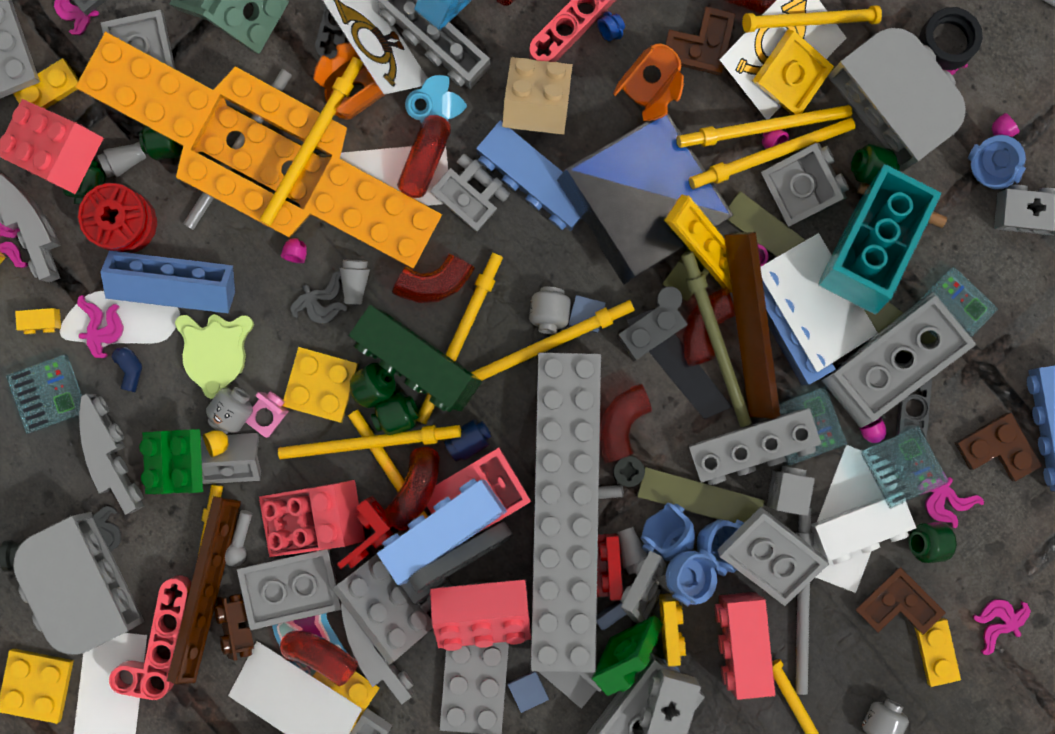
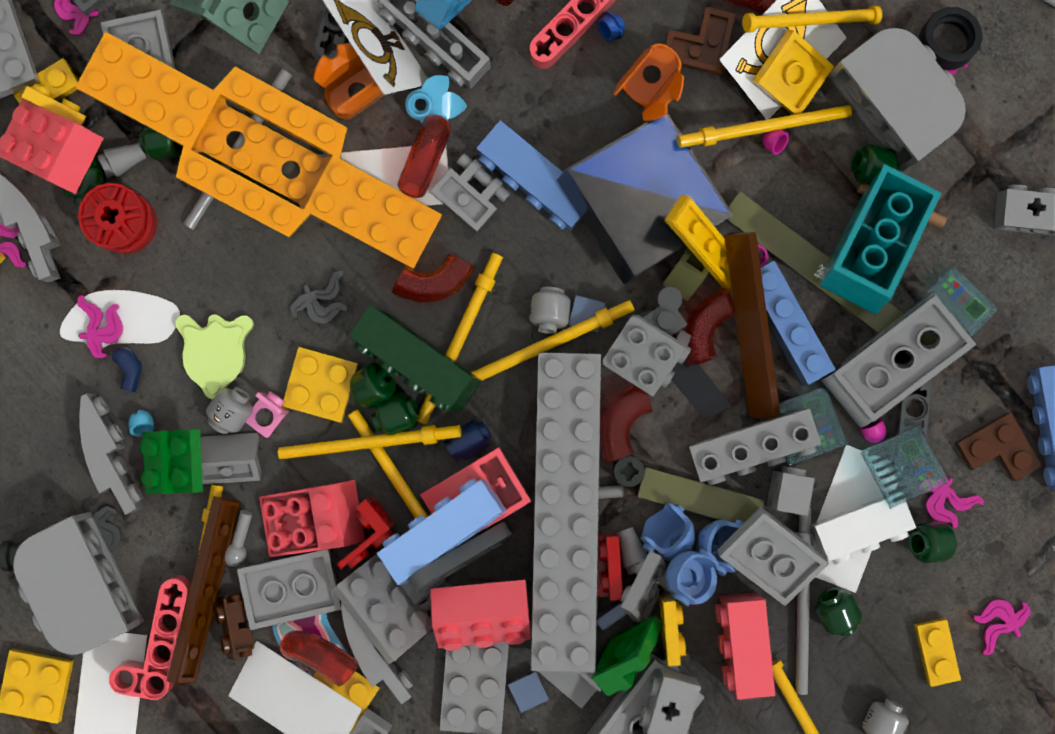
clear light blue tile [6,355,82,434] -> none
yellow piece [15,308,61,335] -> none
medium blue brick [101,250,235,313] -> none
yellow hinge [203,430,229,457] -> none
yellow bar [259,57,364,226] -> none
dark pink hinge [281,238,307,263] -> none
light grey cone [339,259,370,304] -> none
clear red cylinder [385,447,440,531] -> none
tan brick [502,57,573,135] -> none
olive bar [681,251,752,427] -> none
yellow bar [689,118,856,189] -> none
light grey plate [761,143,849,227] -> none
white sticker [761,233,878,372] -> none
reddish brown plate [855,567,946,635] -> none
medium blue cap [968,135,1026,189] -> none
dark pink hinge [992,113,1020,137] -> none
none -> yellow plate [19,83,86,125]
none -> medium azure hinge [128,410,155,437]
none -> light grey bracket [603,315,691,396]
none -> dark green head [815,588,862,636]

